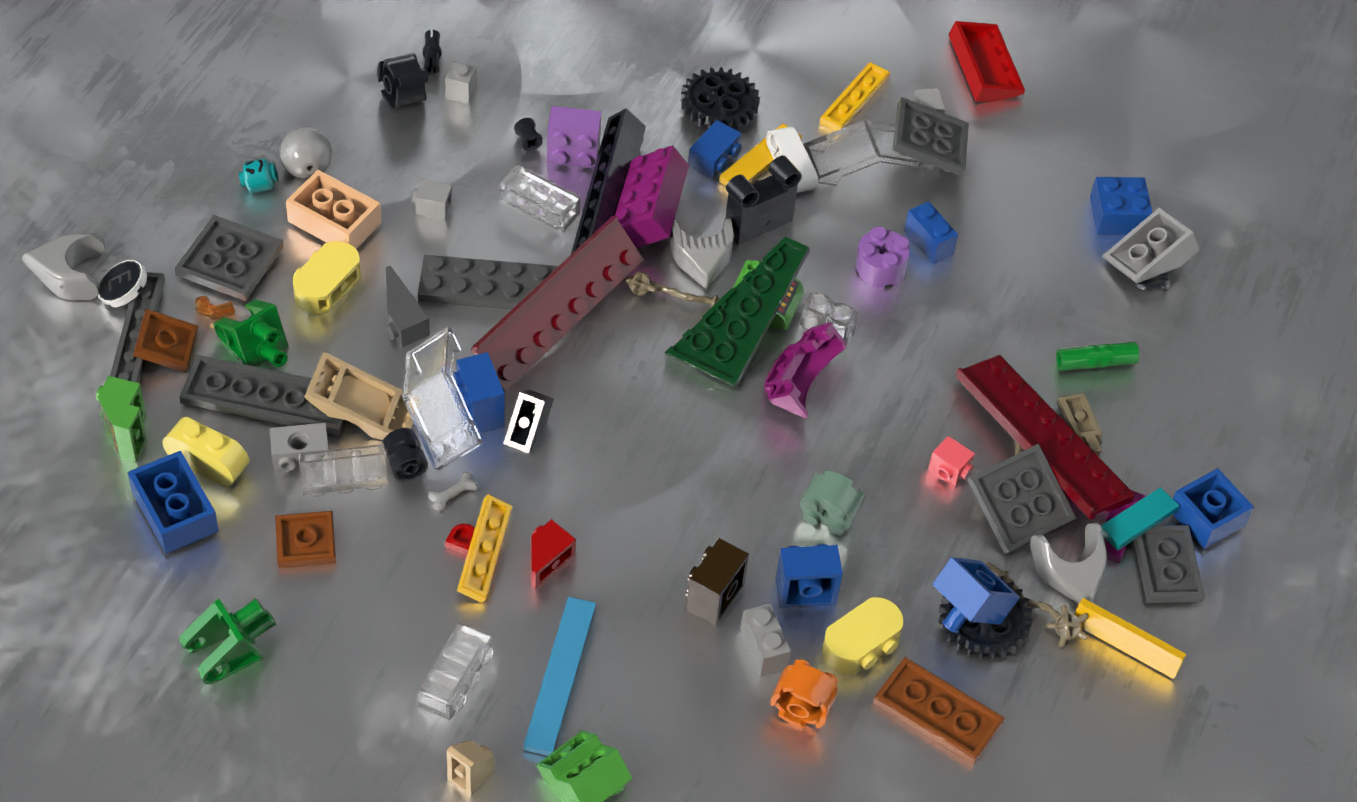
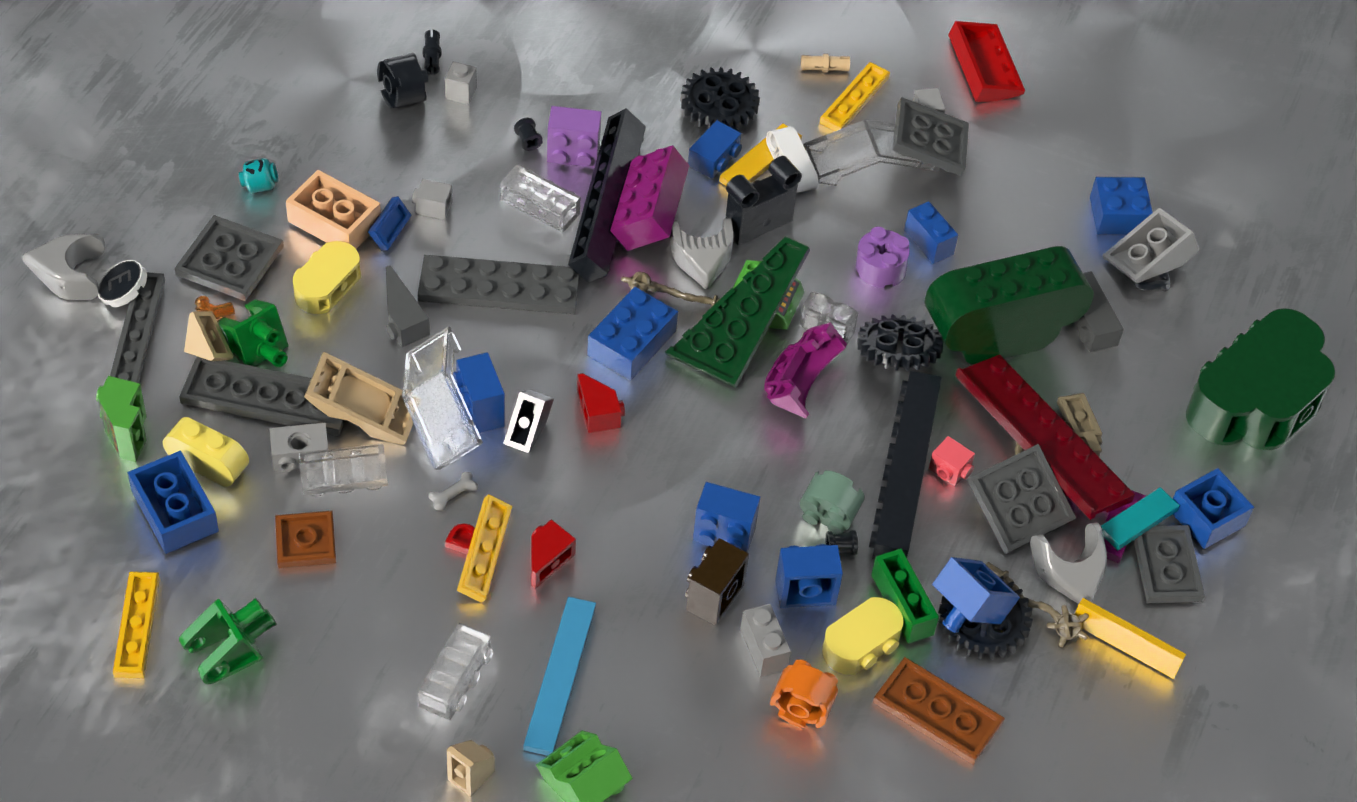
dark orange tile [133,309,198,373] -> none
light grey piece [279,127,332,179] -> none
black wheel [382,428,428,481] -> none
dark red plate [470,216,644,392] -> none
green axle [1056,342,1139,371] -> none
none -> yellow tile [113,572,160,678]
none -> tan slope [184,311,234,361]
none -> blue tile [368,196,412,251]
none -> red slope [577,373,625,433]
none -> blue brick [587,287,678,381]
none -> blue brick [693,482,760,553]
none -> tan pin [801,54,850,73]
none -> black bush [825,530,858,555]
none -> black gear [857,314,944,371]
none -> black brick [869,370,942,560]
none -> green brick [871,549,939,644]
none -> dark green brick [924,246,1094,365]
none -> dark grey brick [1073,271,1124,352]
none -> dark green brick [1186,308,1335,450]

